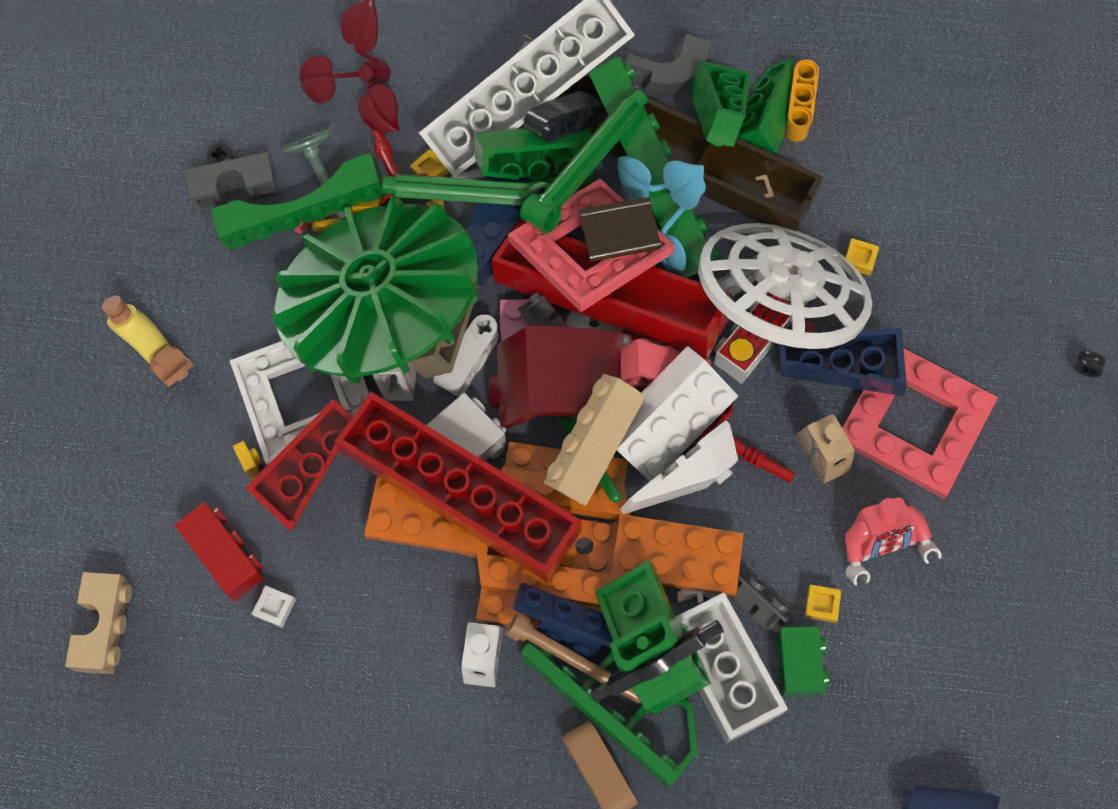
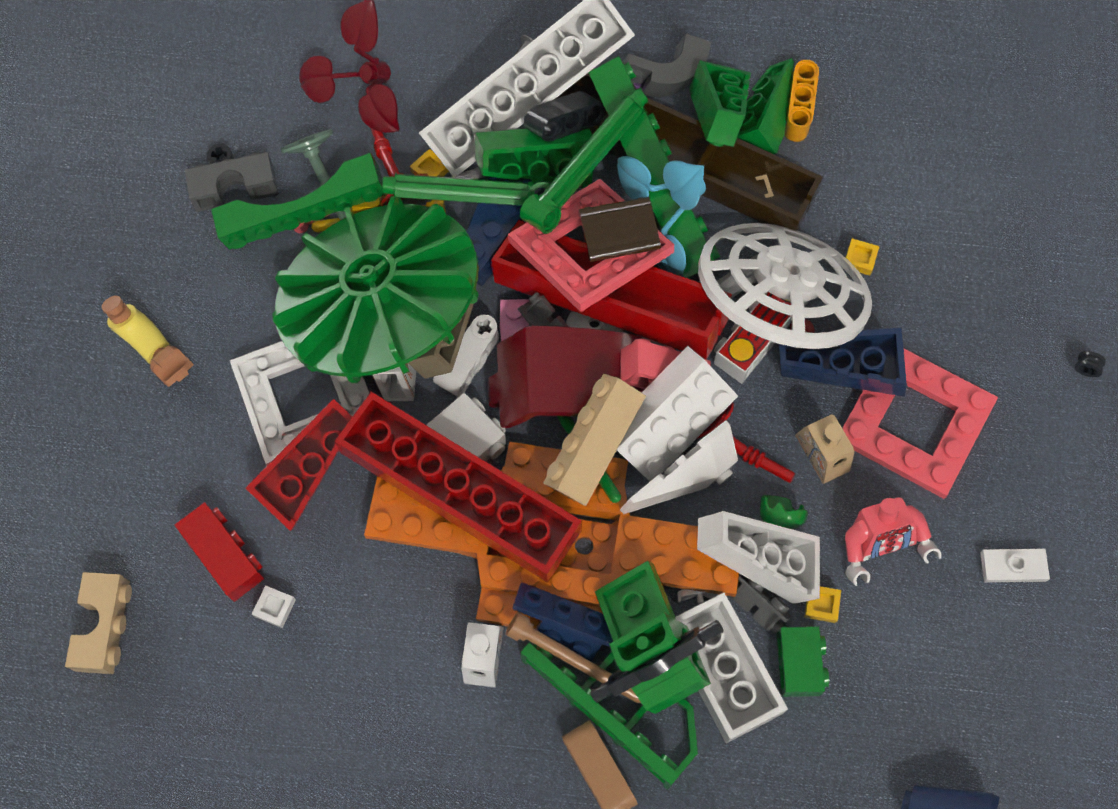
yellow plate [233,441,263,481] -> none
none -> white wedge [697,511,820,604]
none -> green hair [760,495,808,530]
none -> white plate [980,549,1050,583]

